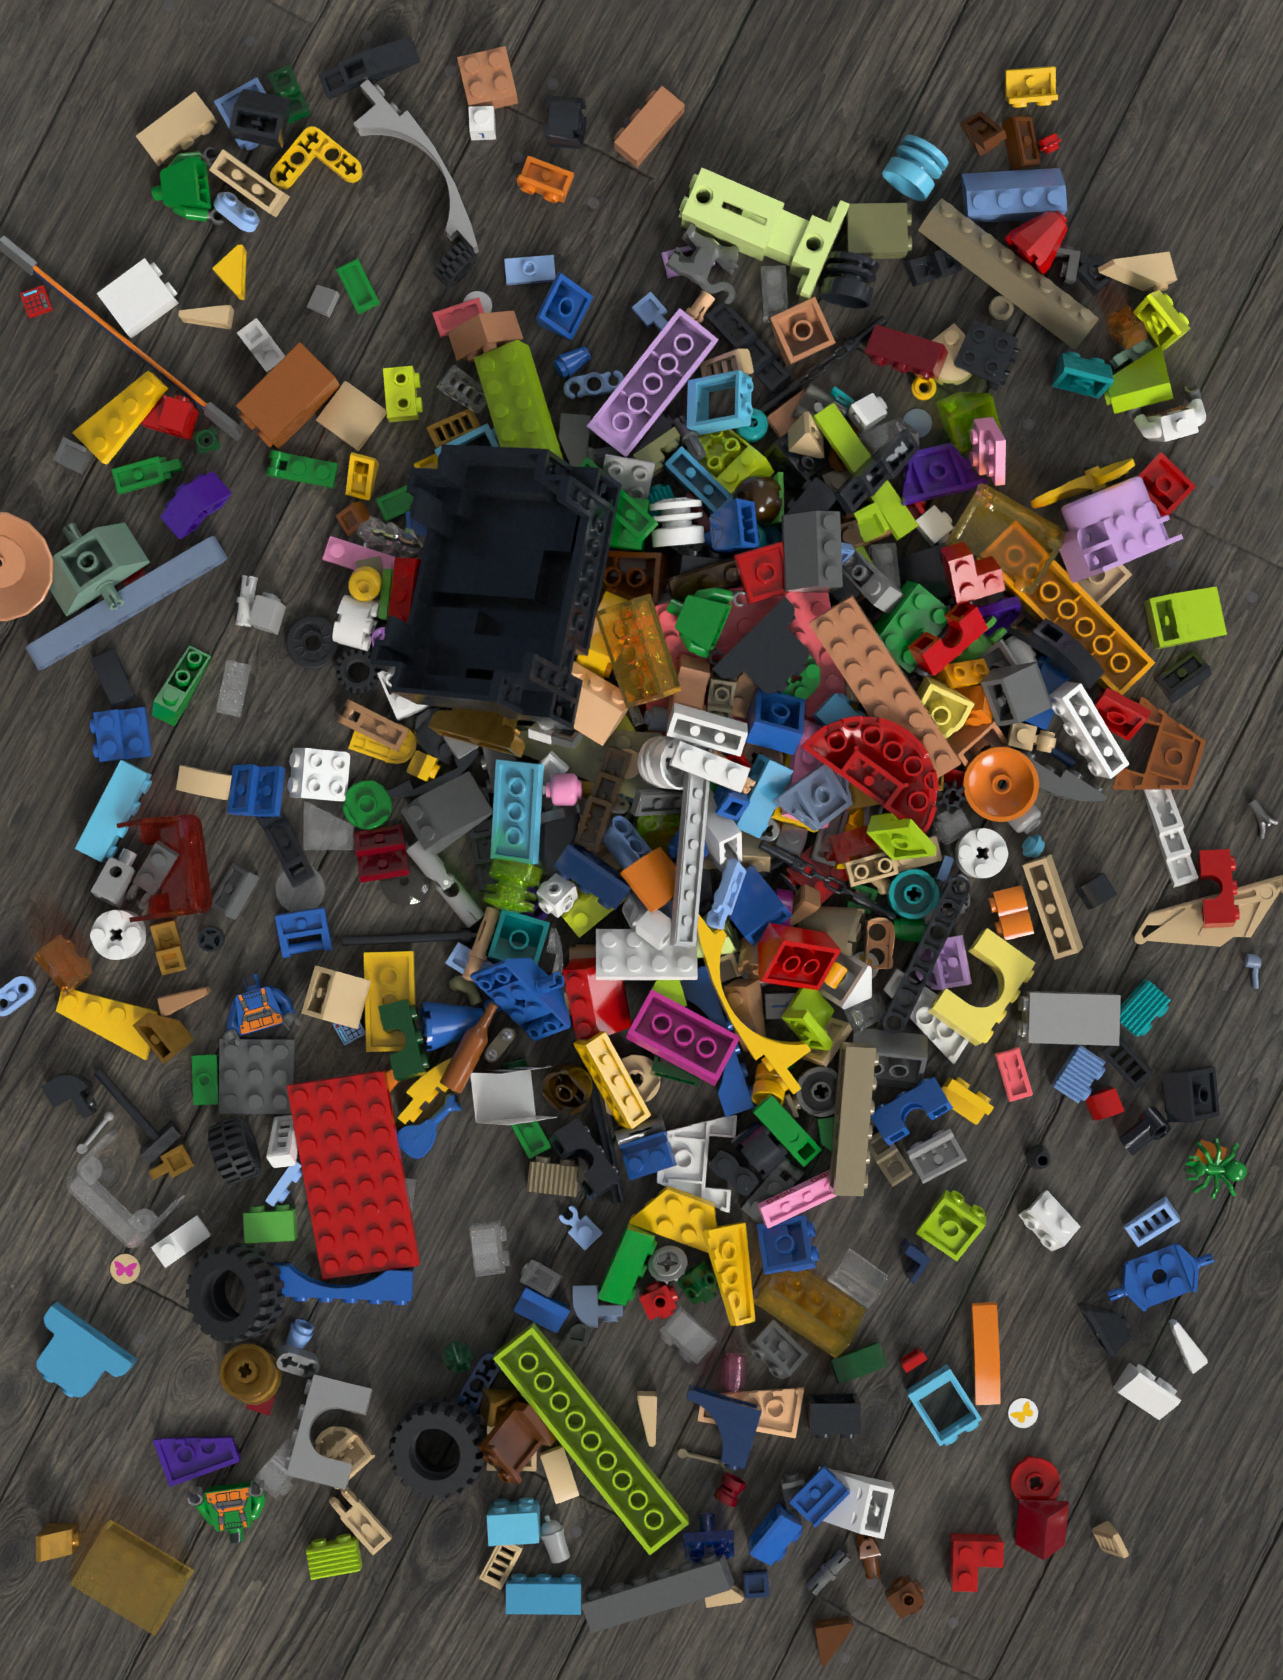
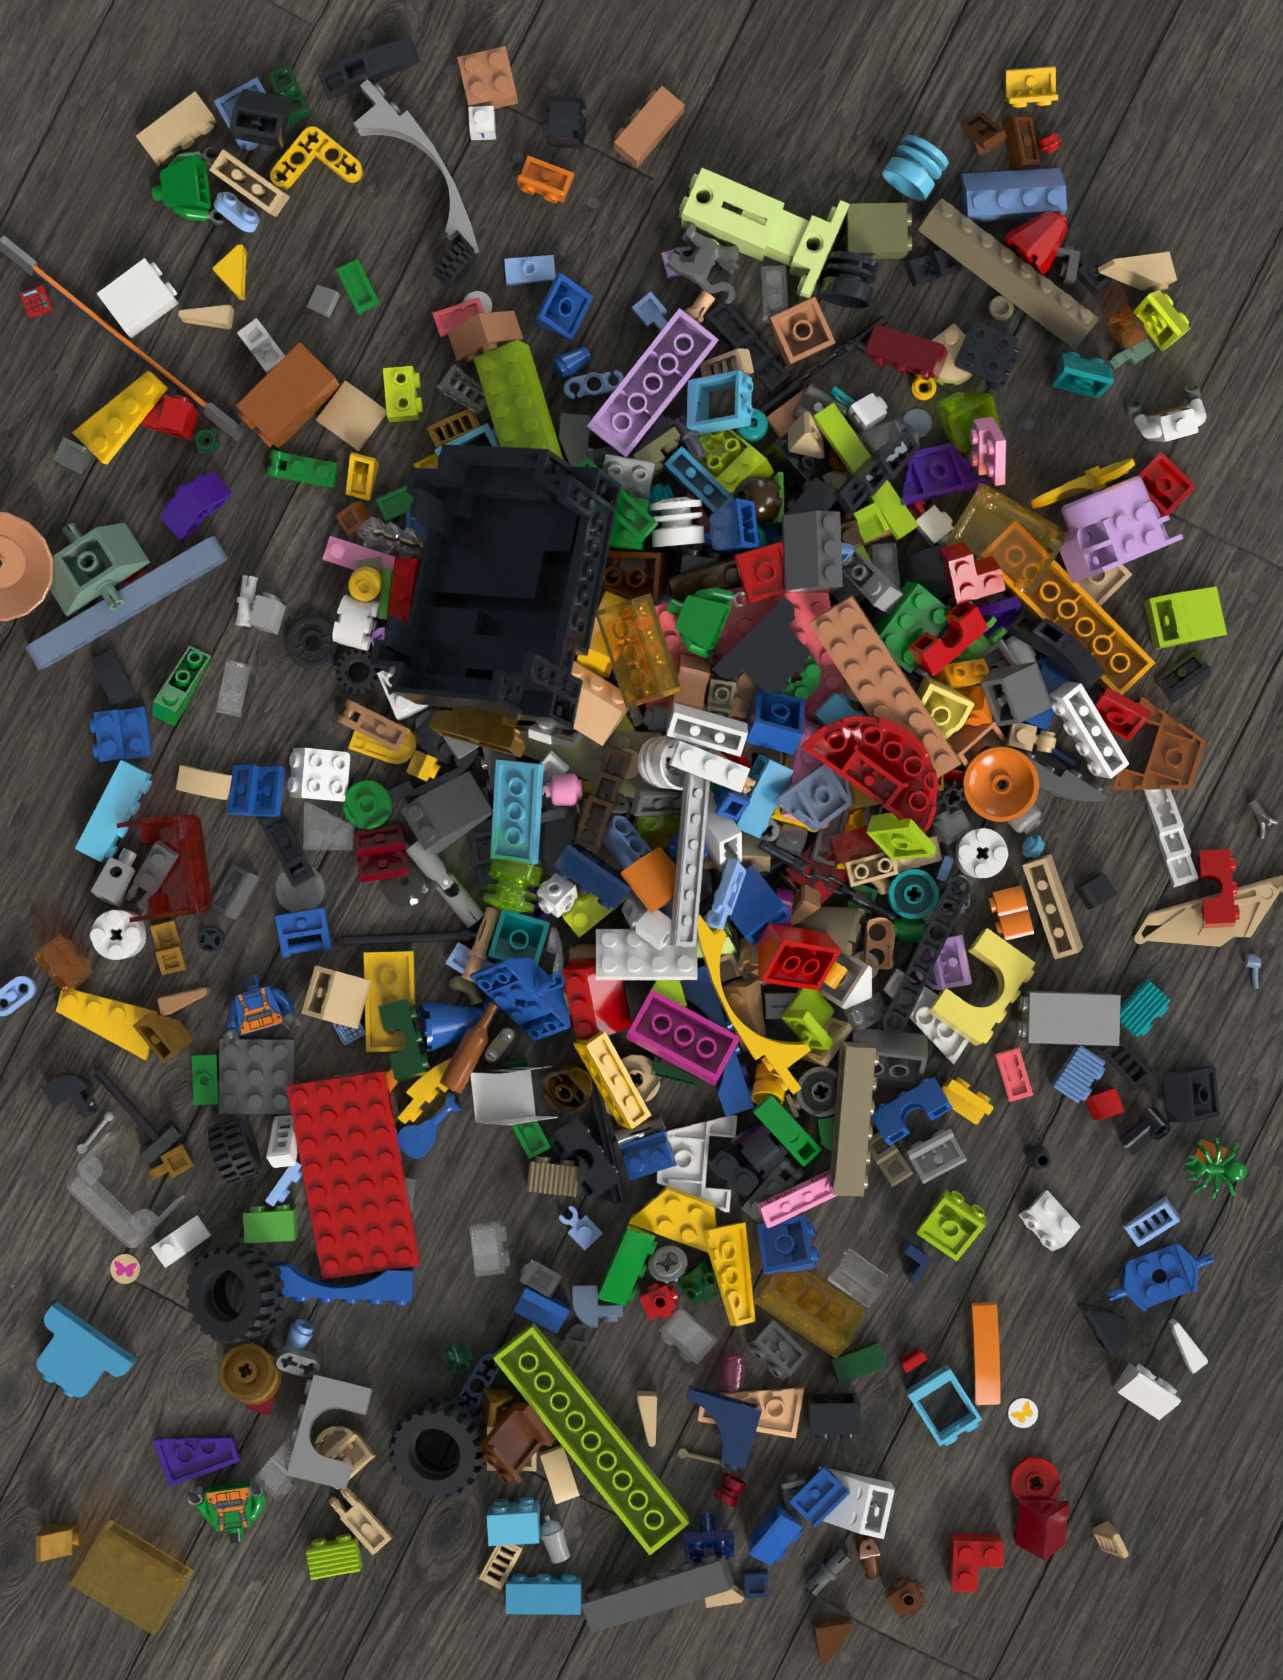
green hinge [111,456,184,495] -> none
lime slope [1104,346,1174,414] -> none

